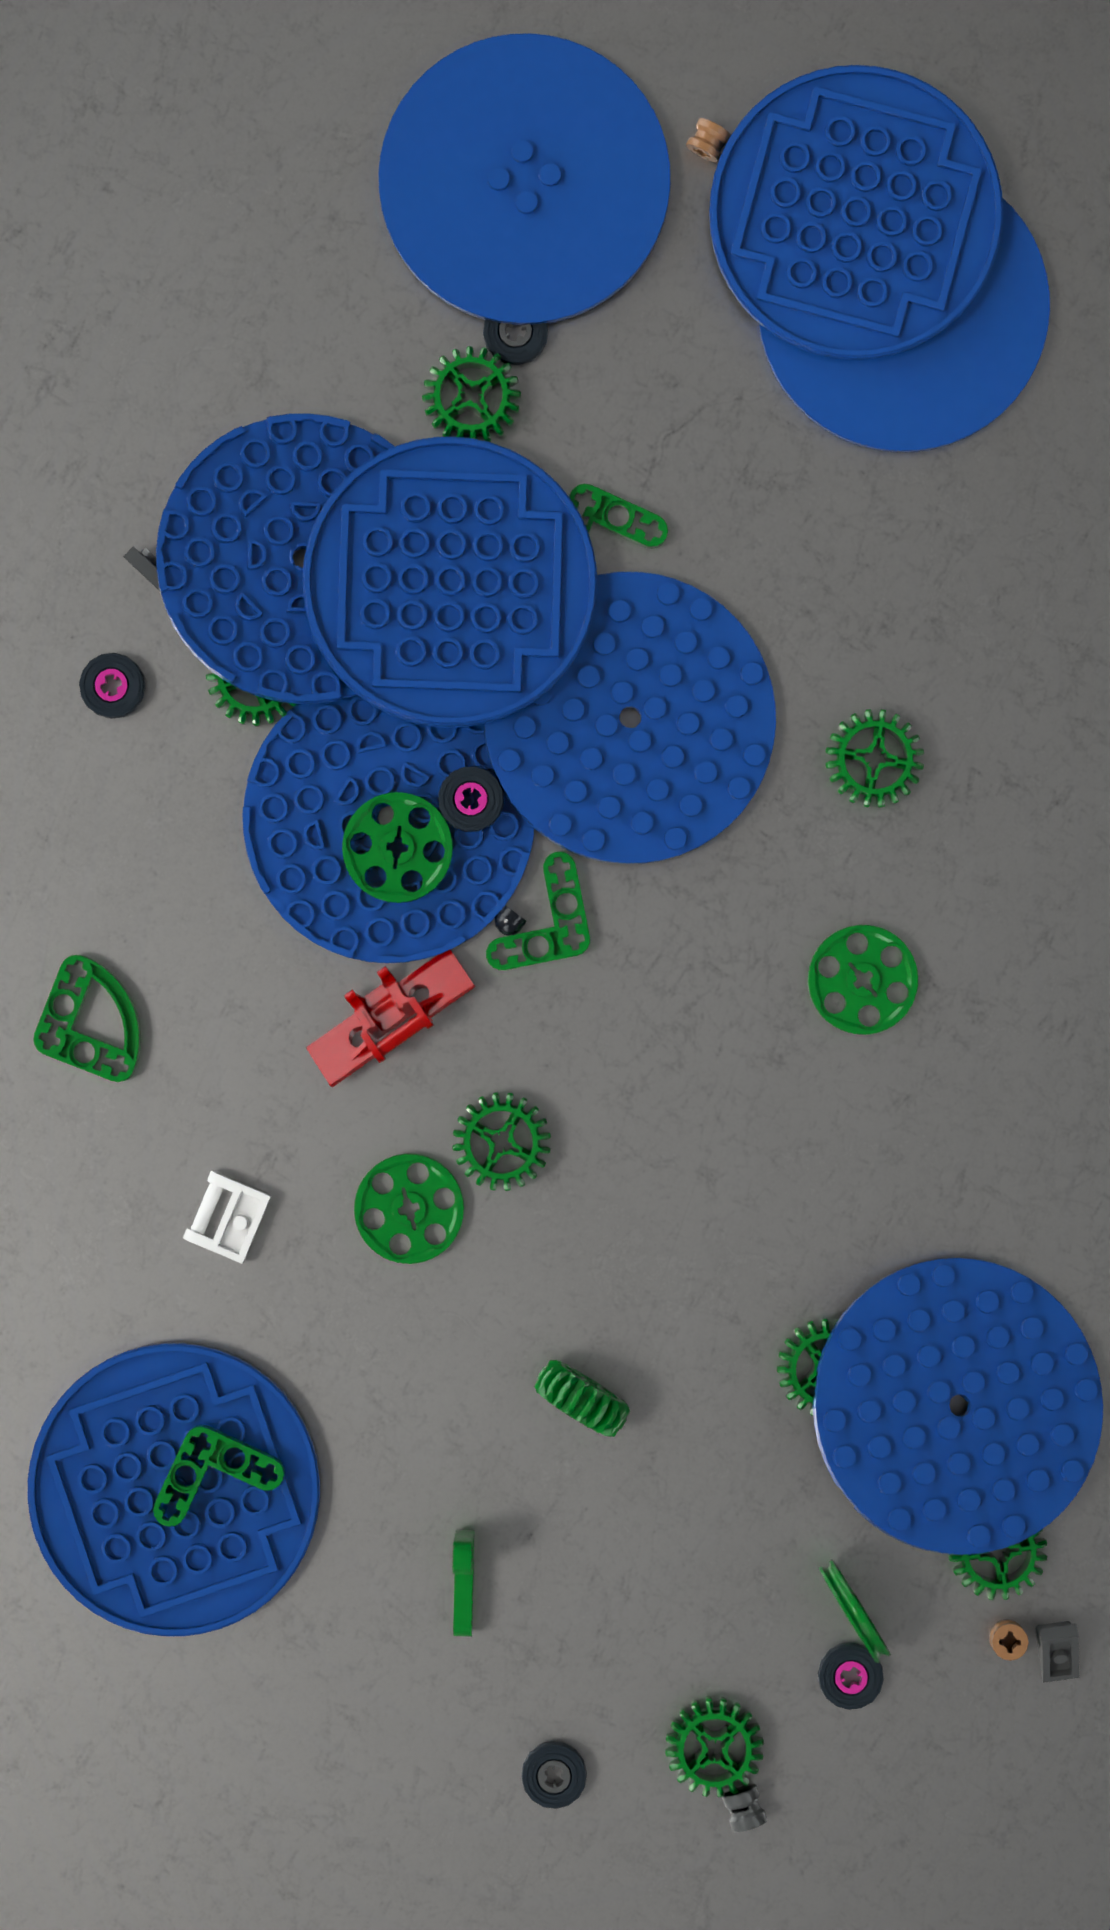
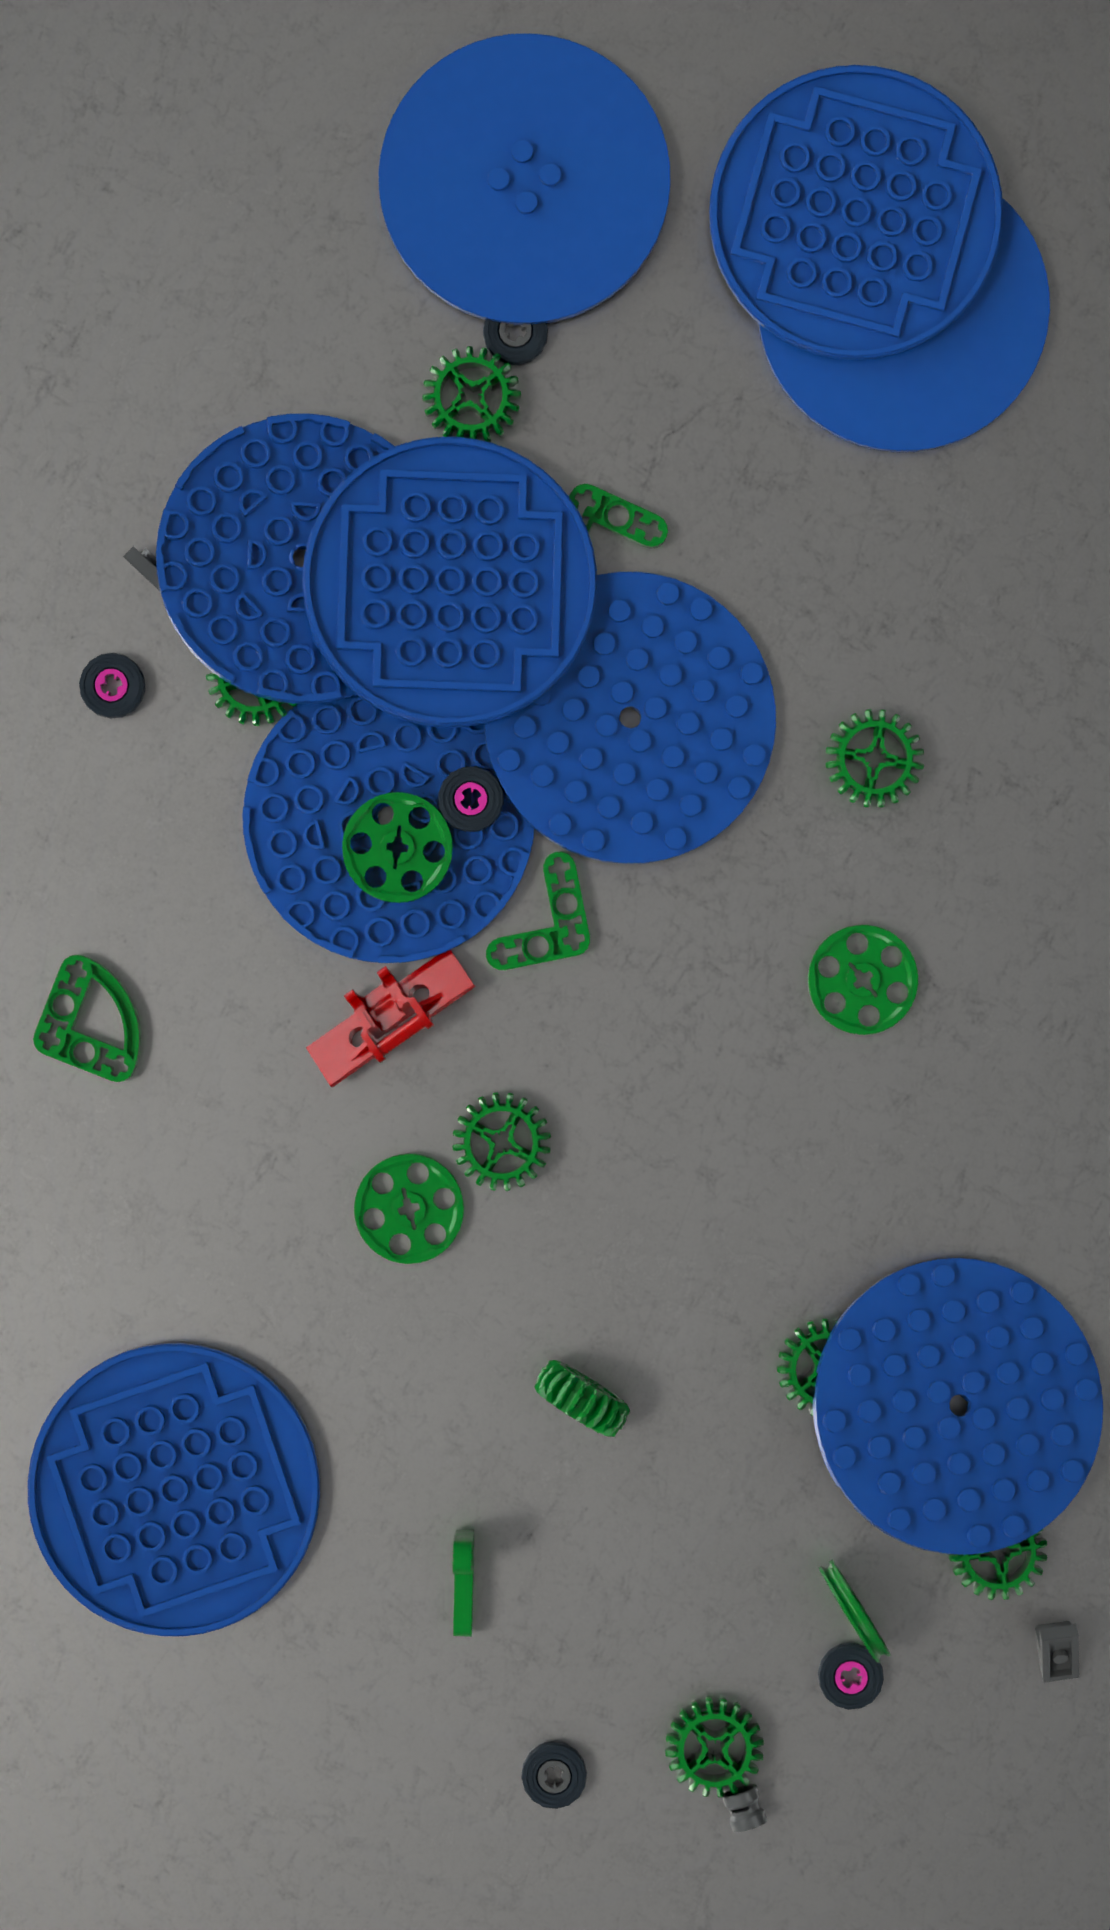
green beam [153,1425,285,1527] -> none
white plate [183,1170,272,1264] -> none
black hinge [495,905,527,936] -> none
medium nougat wheel [686,118,731,162] -> none
medium nougat wheel [989,1619,1029,1661] -> none

